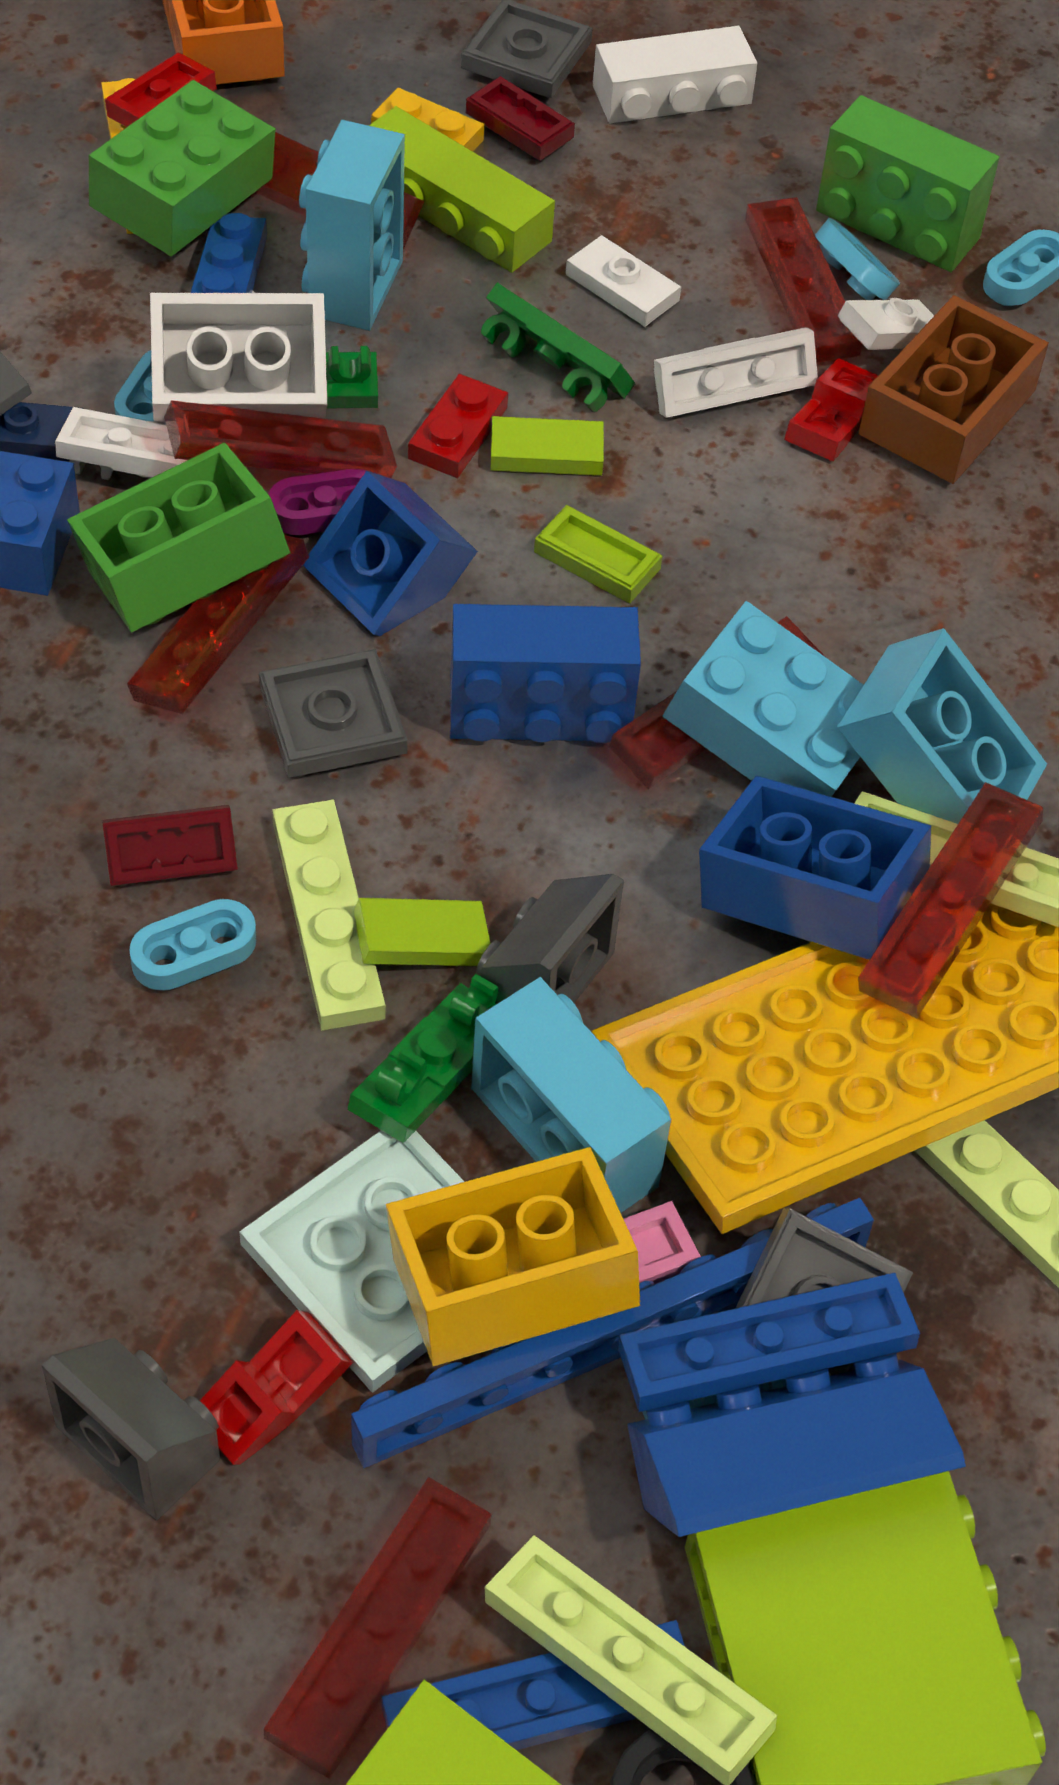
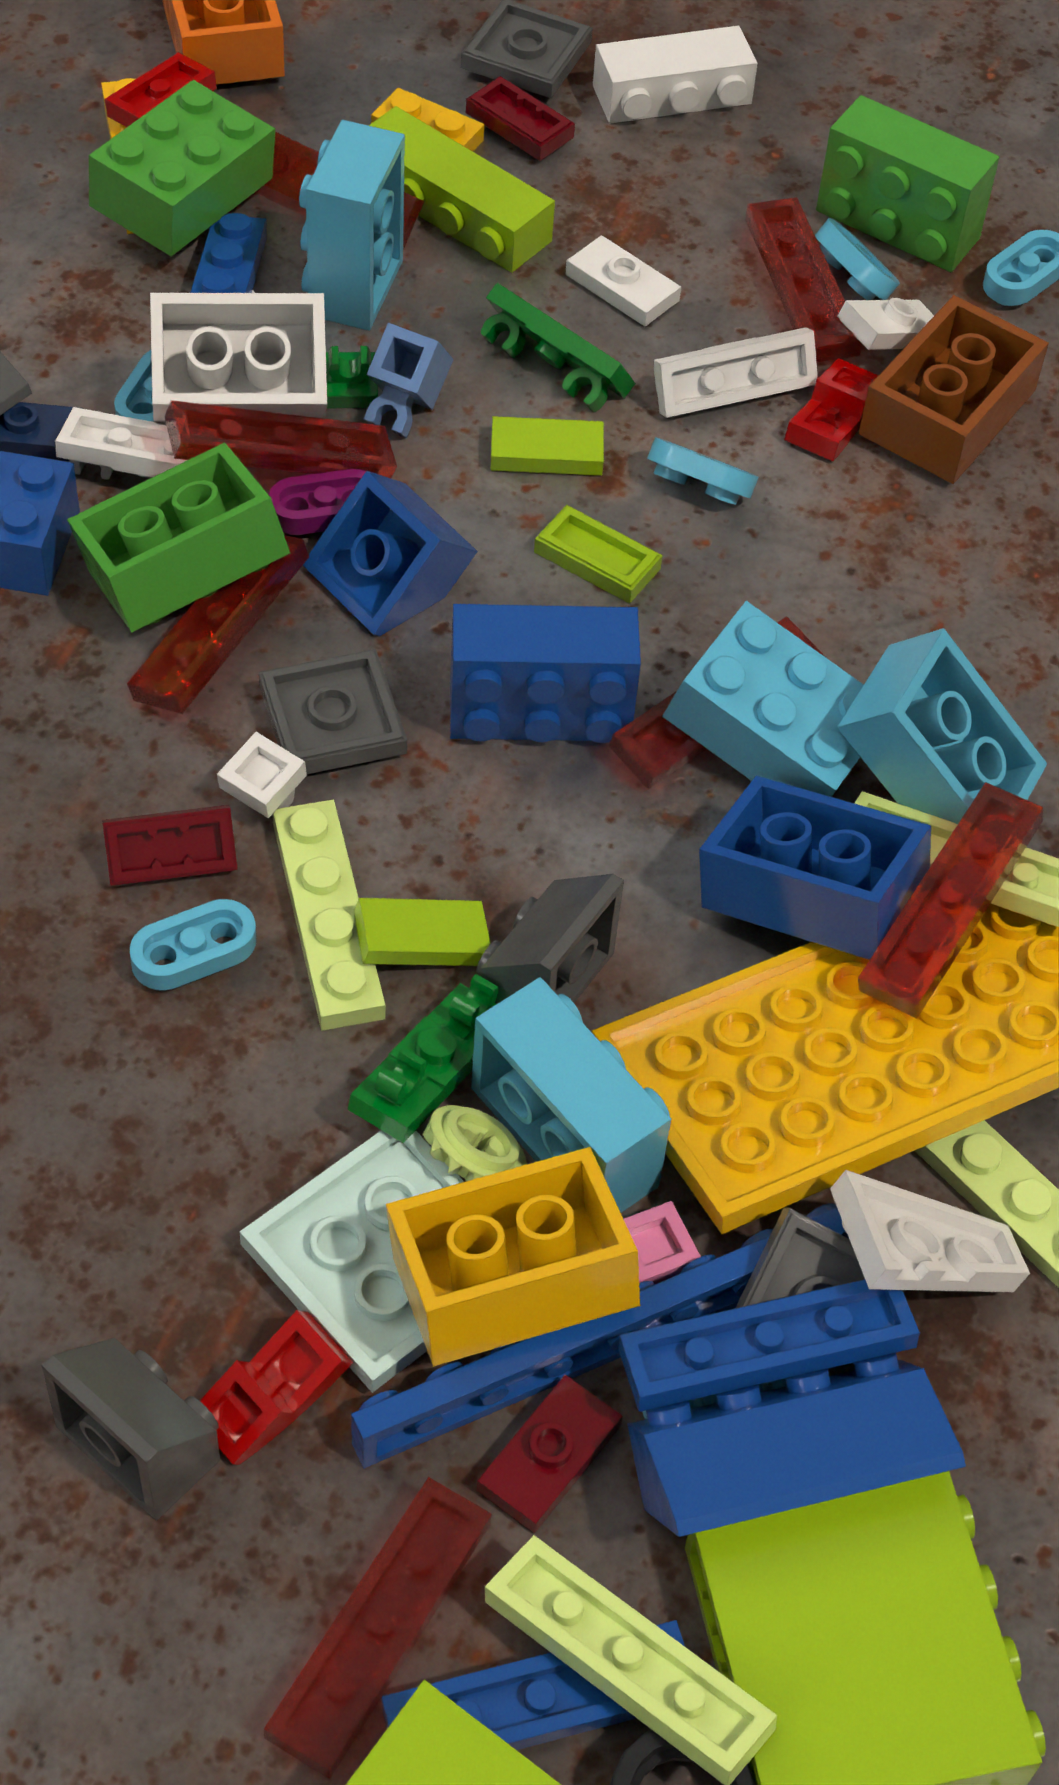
red plate [408,373,508,479] -> none
none -> white tile [217,732,307,818]
none -> medium blue brick [363,323,453,439]
none -> yellowish green gear [423,1105,527,1181]
none -> dark red plate [477,1375,623,1534]
none -> medium azure plate [647,437,759,505]
none -> white wing [830,1170,1030,1292]

